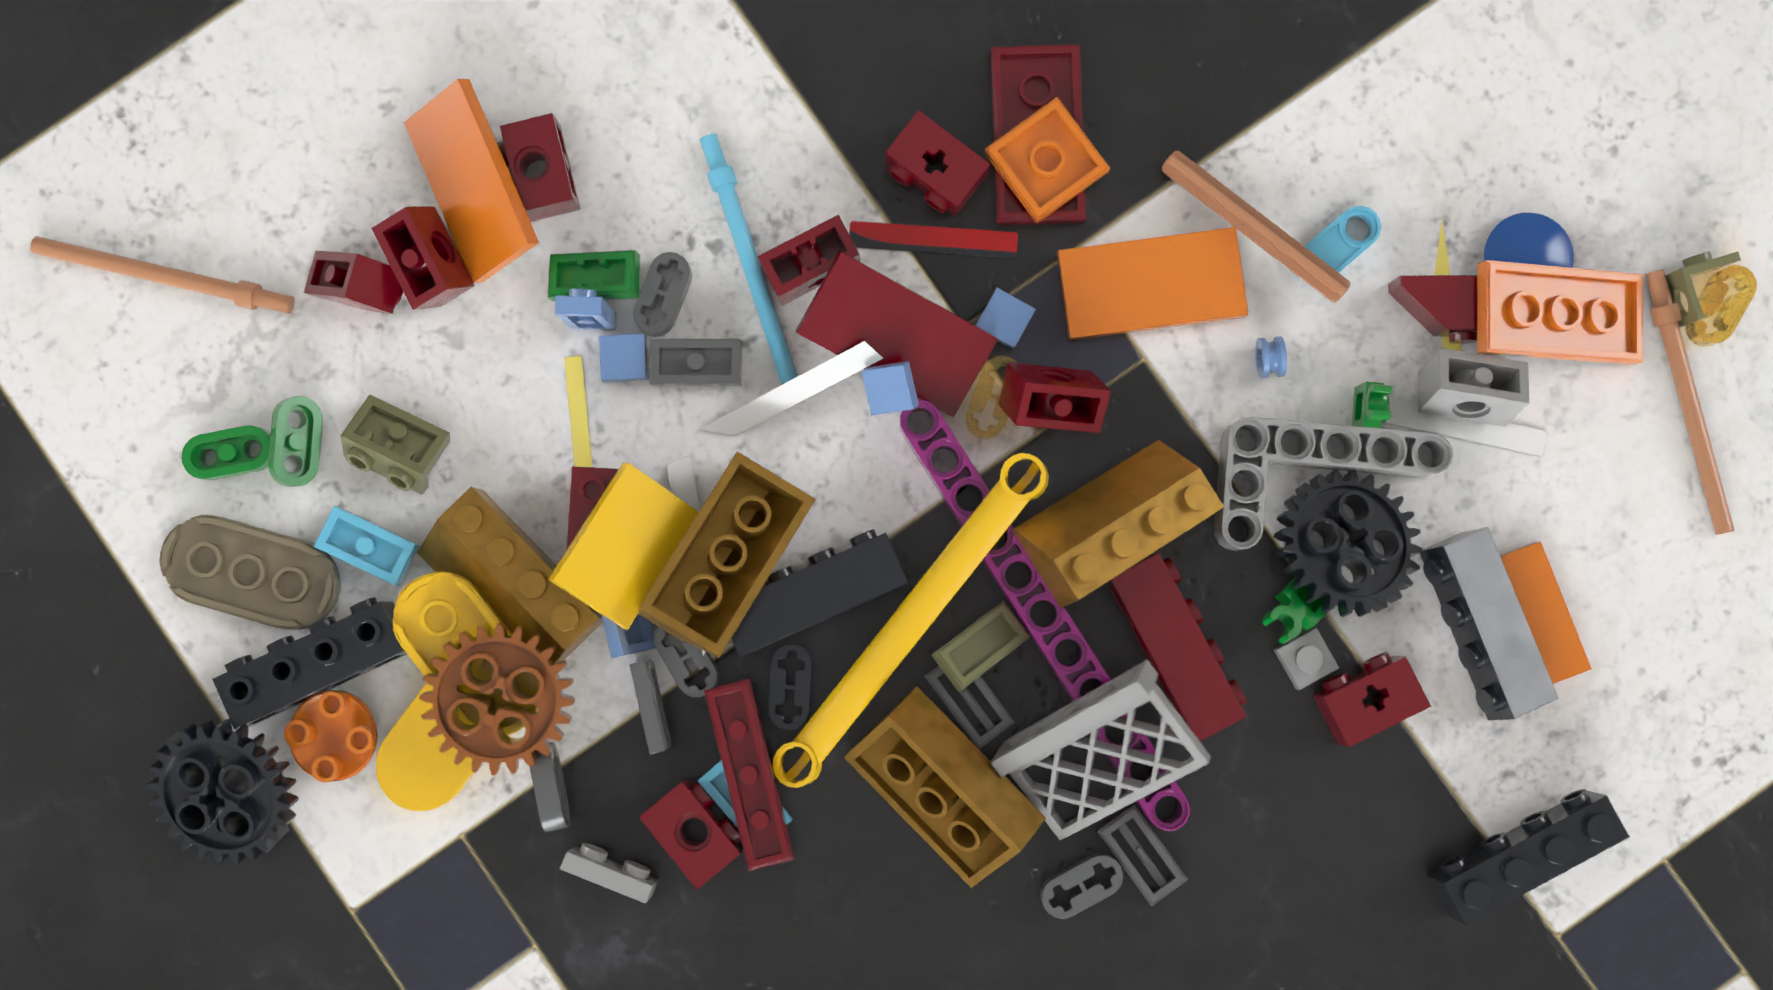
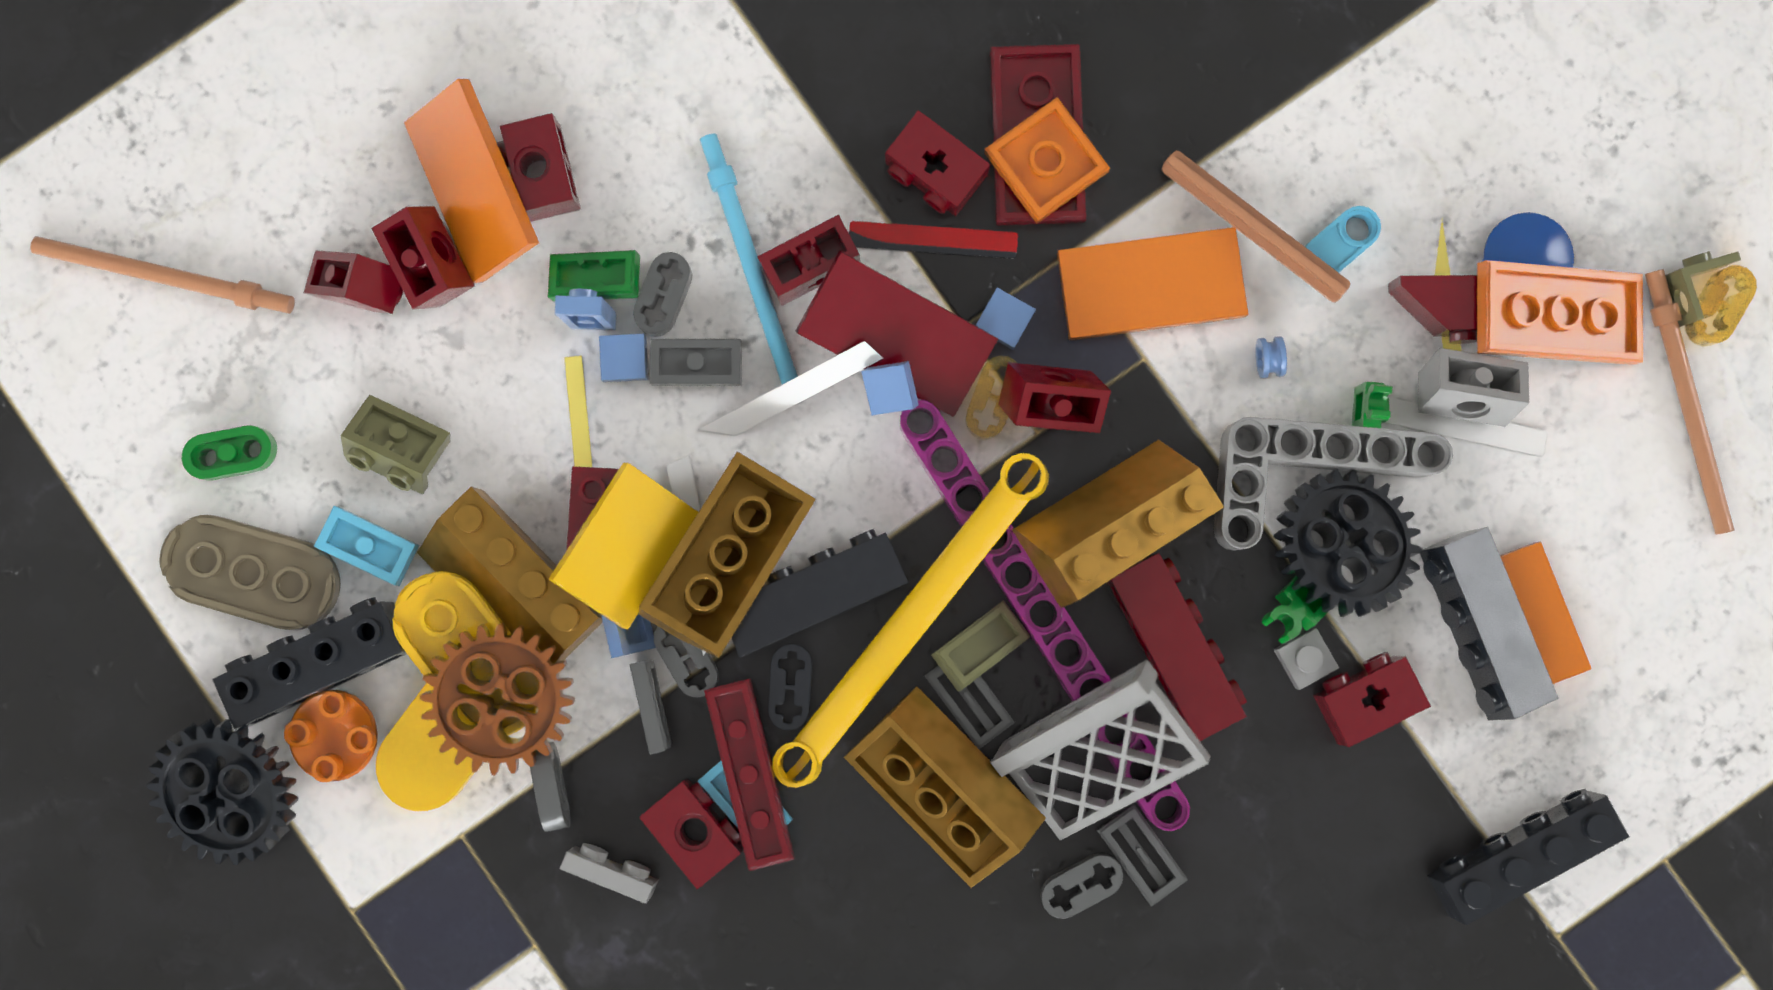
plate [268,396,323,487] -> none

